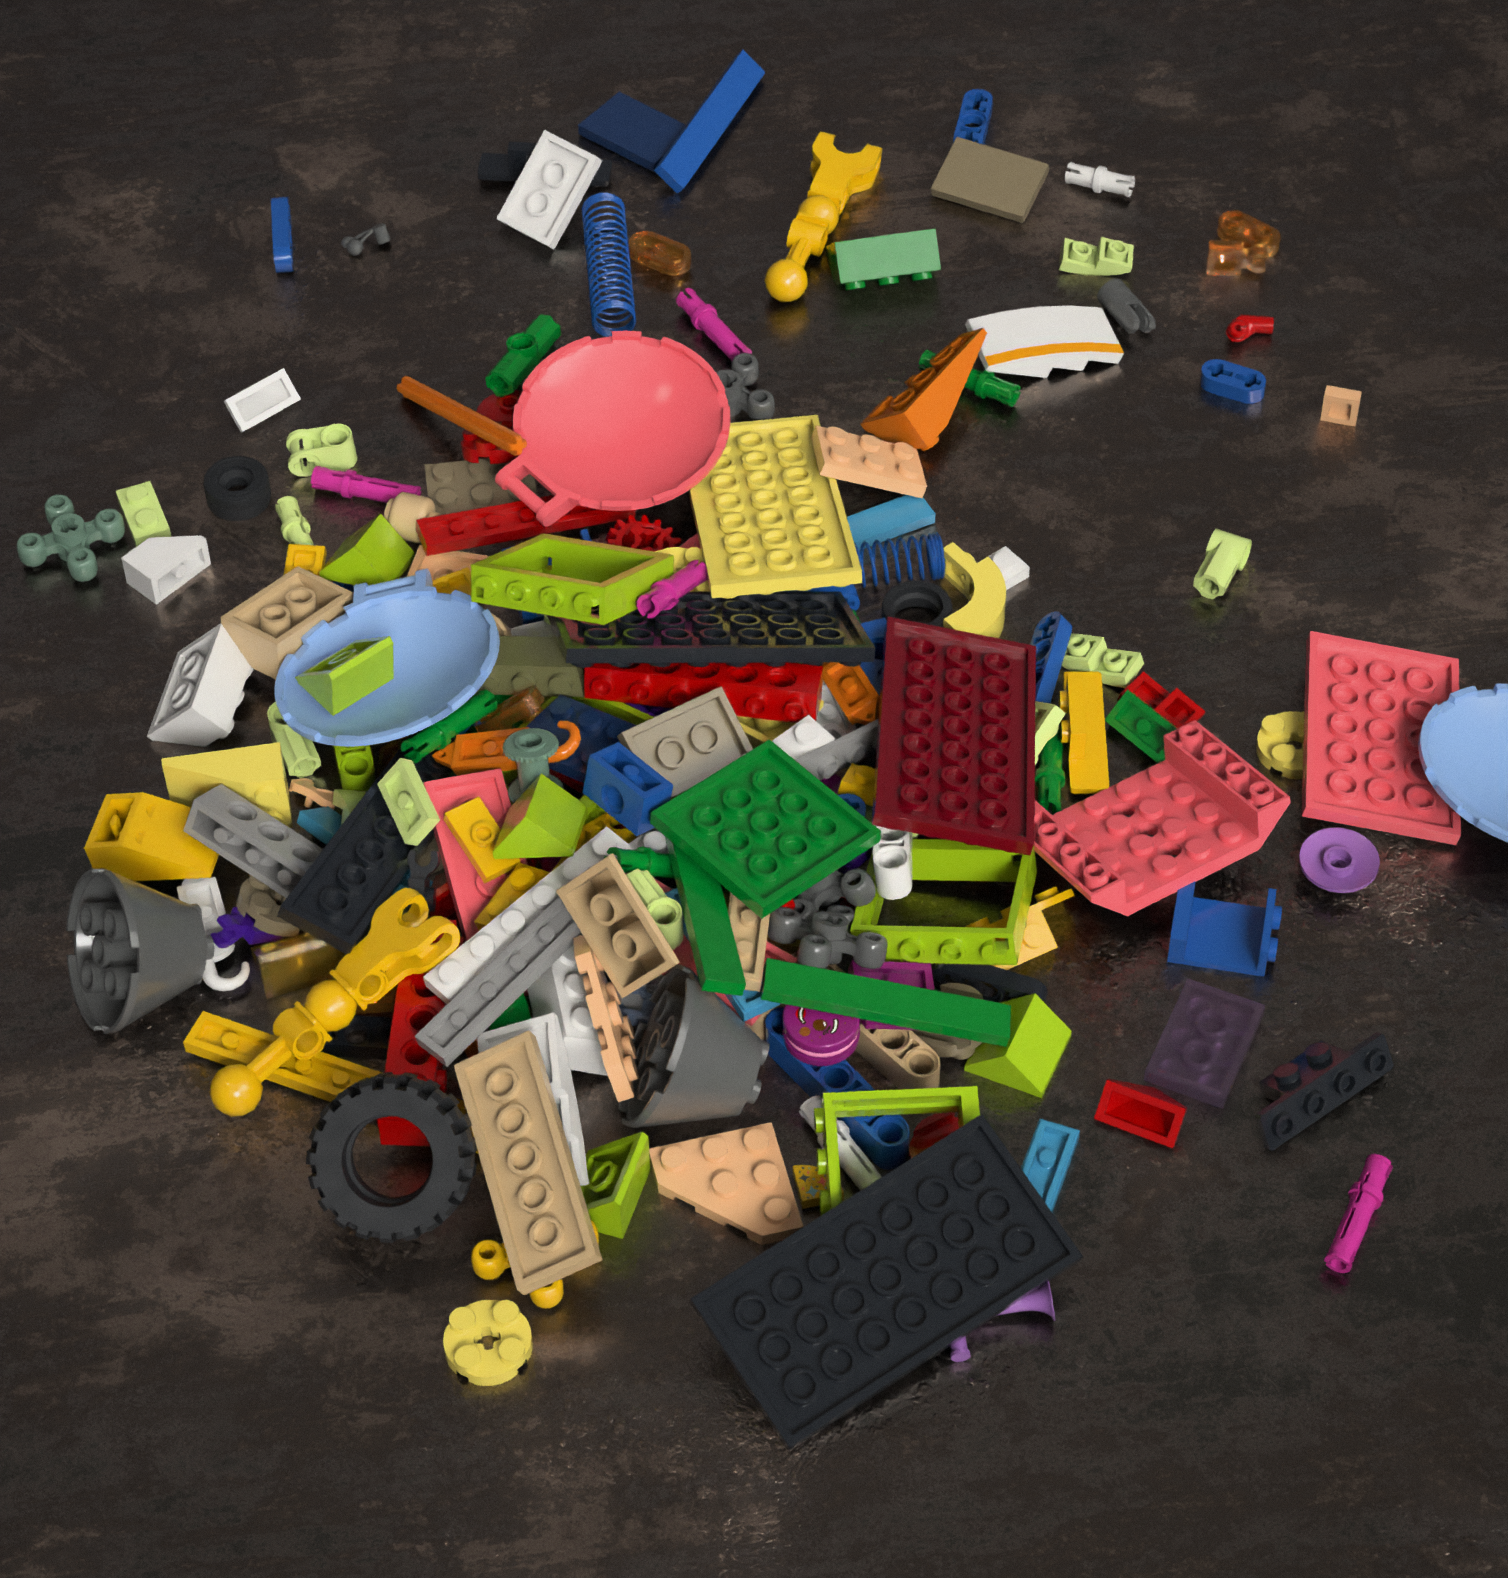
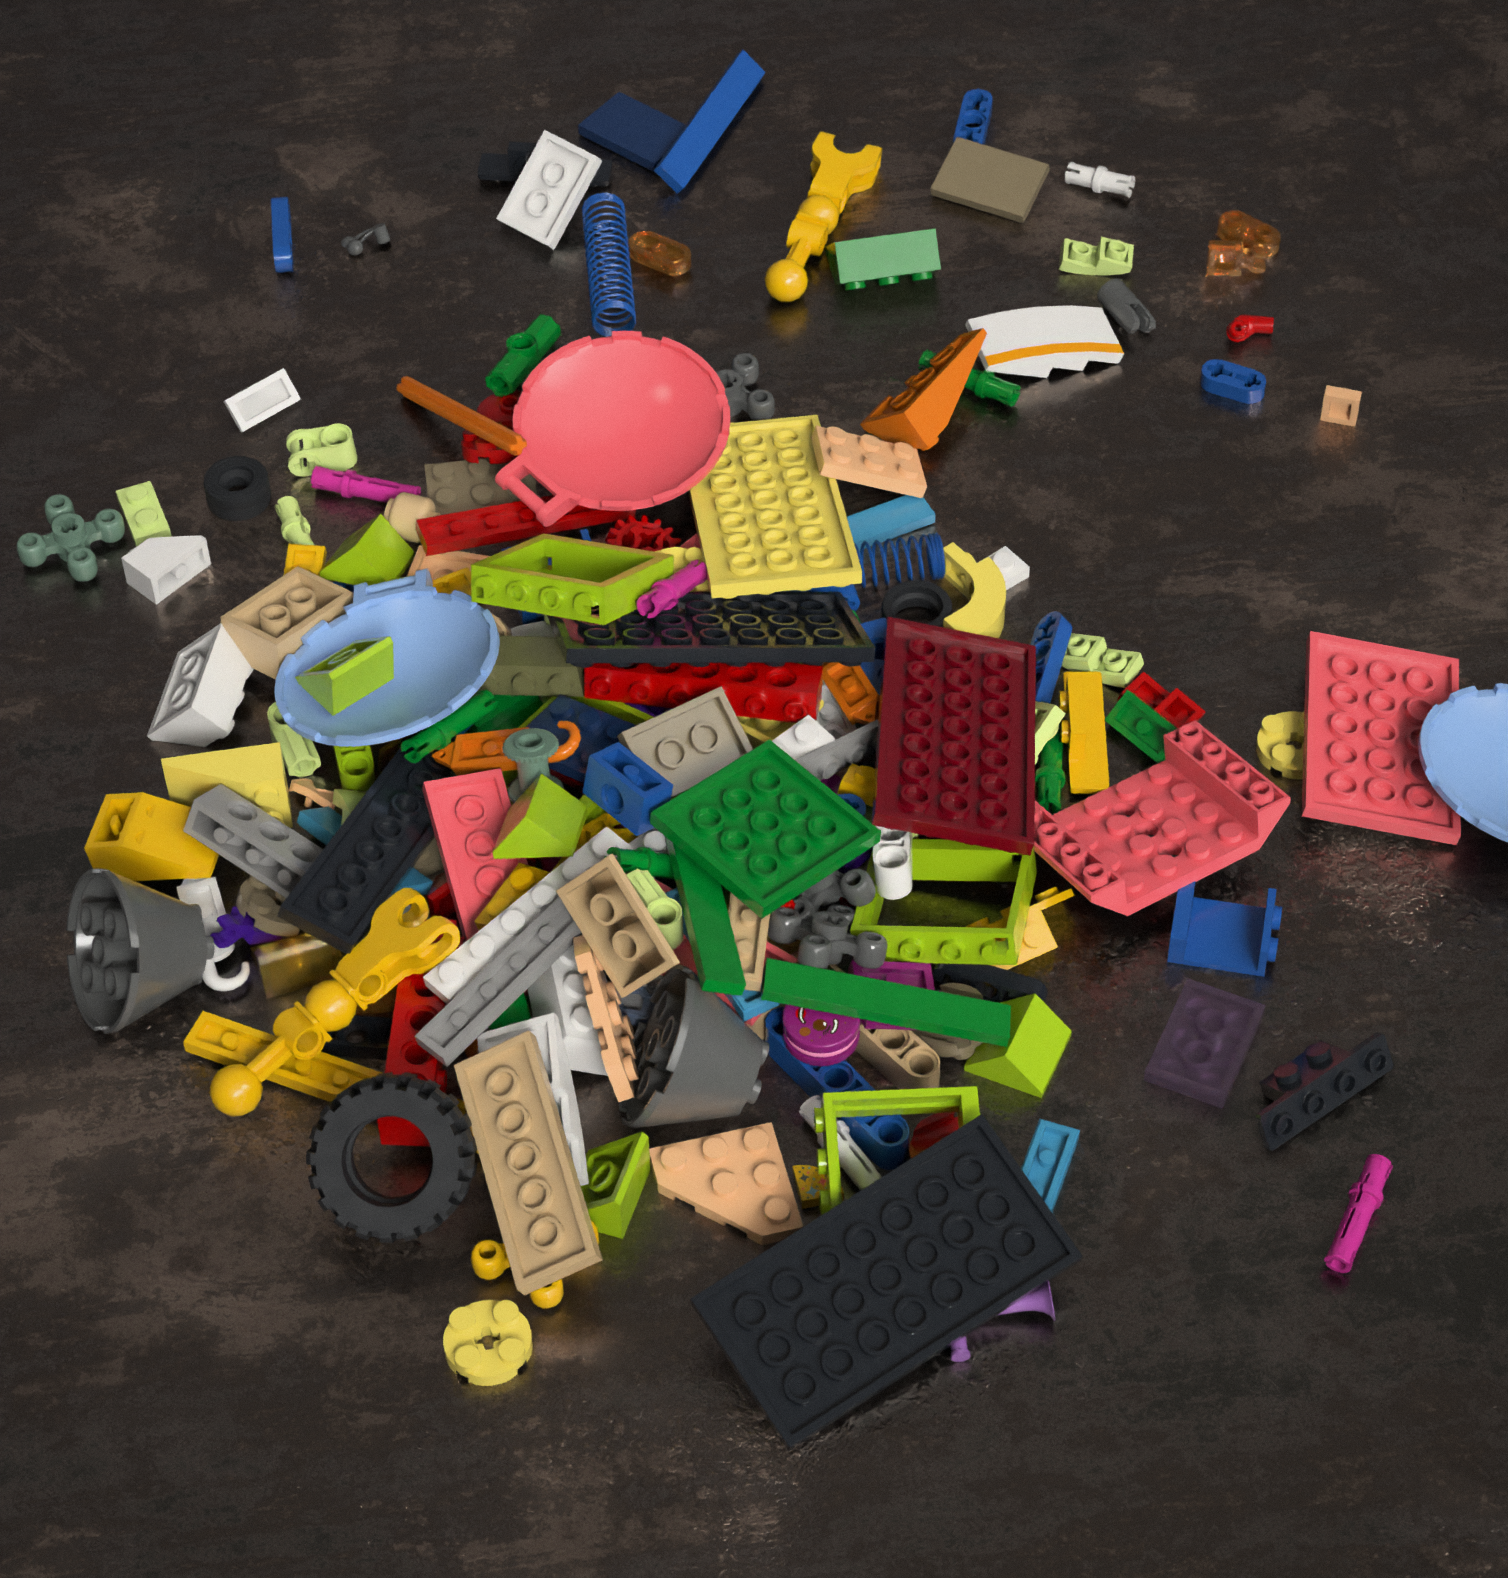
yellowish green plate [377,758,440,846] -> none
black plate [407,850,440,919] -> none
yellow plate [443,797,521,884] -> none
clear orange plate [474,686,545,732] -> none
dark pink pin [676,288,752,361] -> none
red slope [1094,1079,1187,1148] -> none
yellowish green piece [1193,528,1252,599] -> none
medium lavender dish [1299,828,1380,893] -> none

